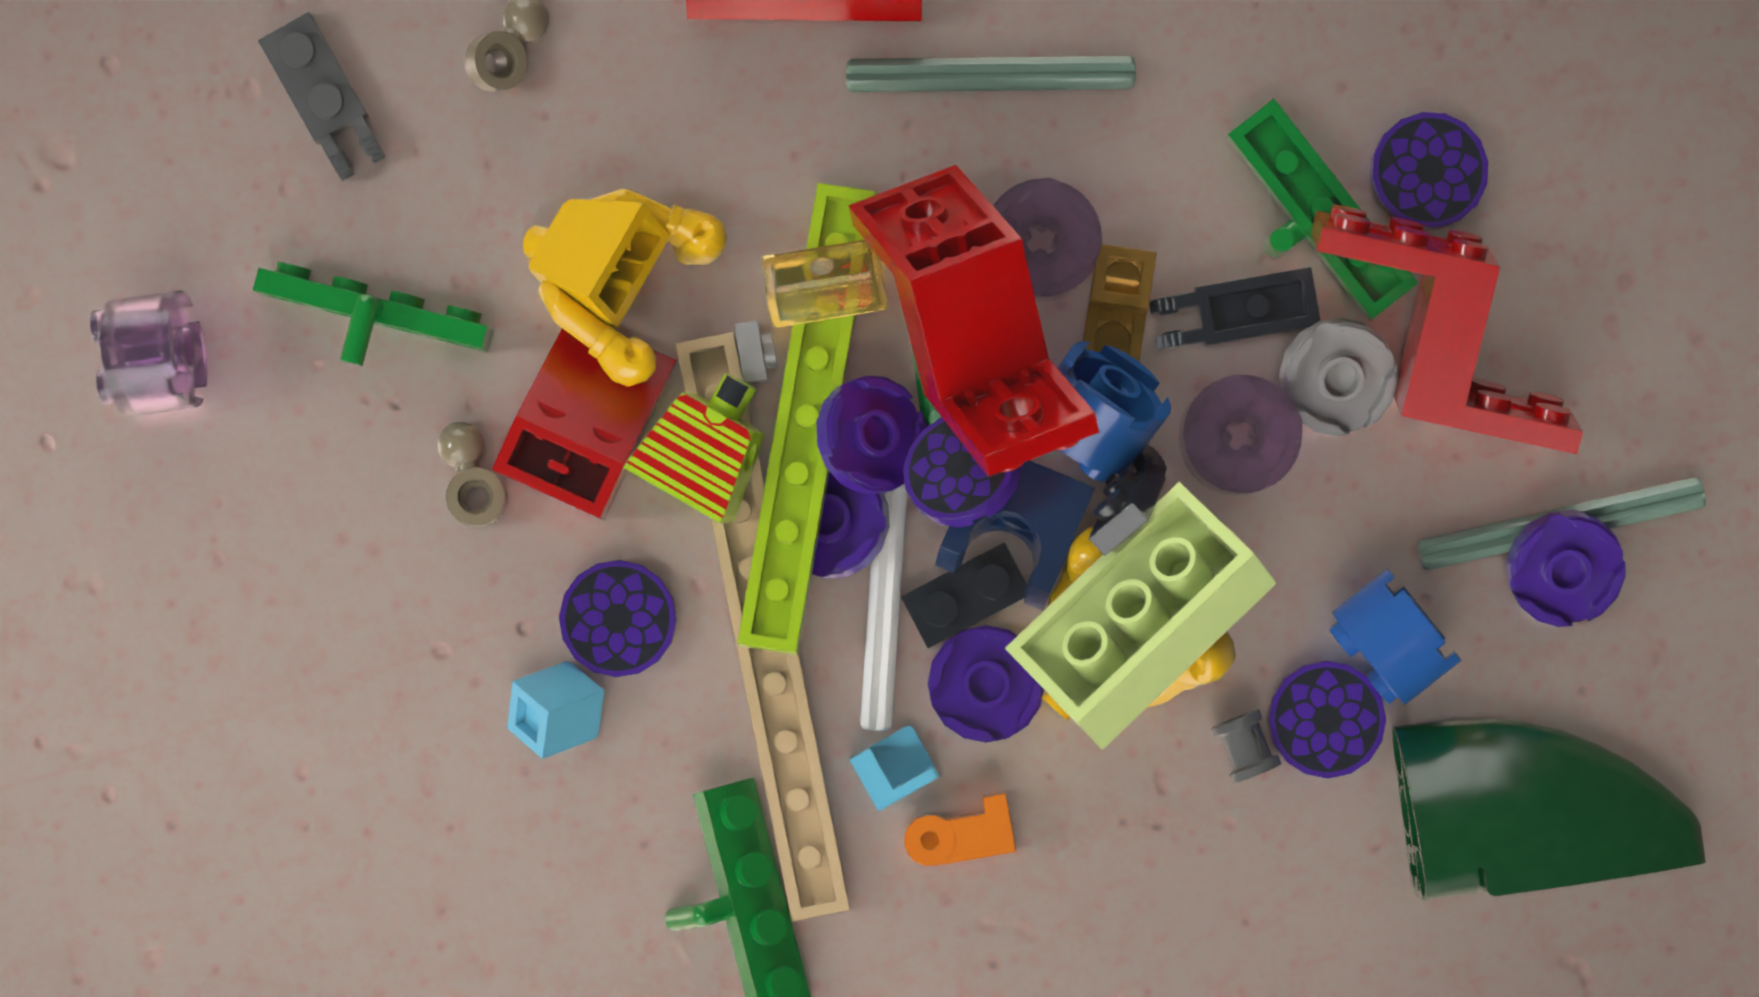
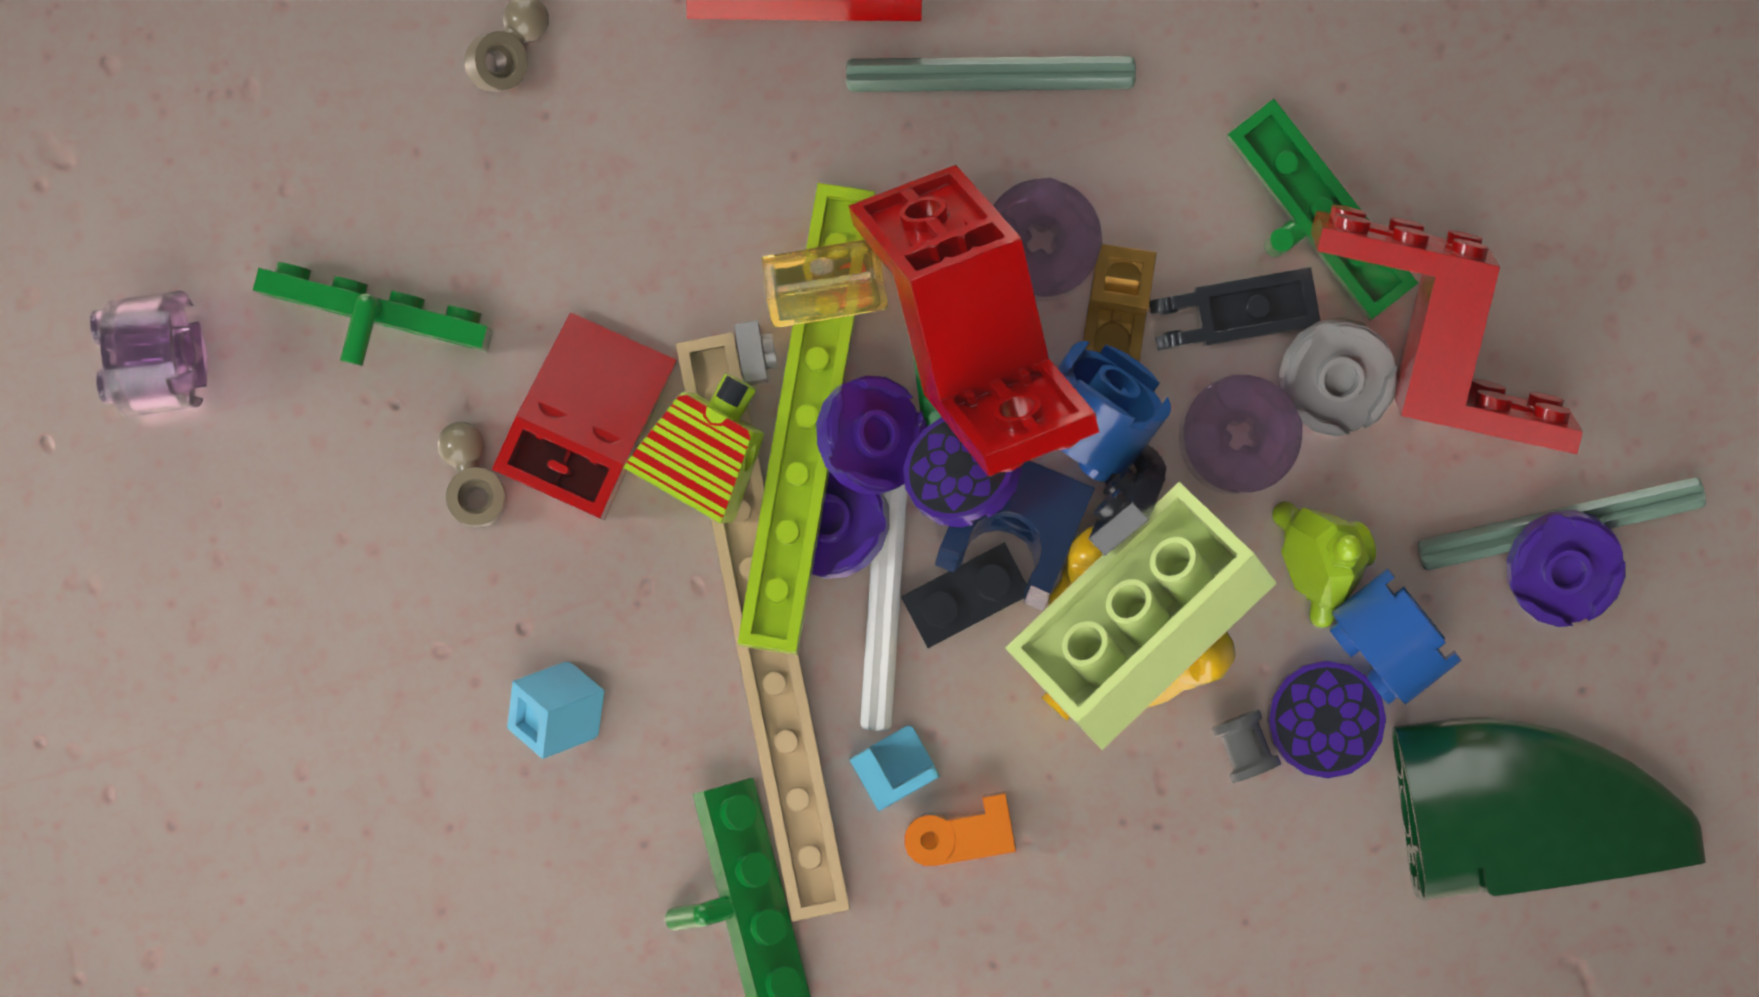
dark grey hinge [258,12,386,181] -> none
yellow torso [523,188,727,387] -> none
tile [559,560,677,677] -> none
dark purple tile [927,625,1044,743] -> none
tile [1370,112,1488,230] -> none
none -> lime rock [1272,501,1376,628]

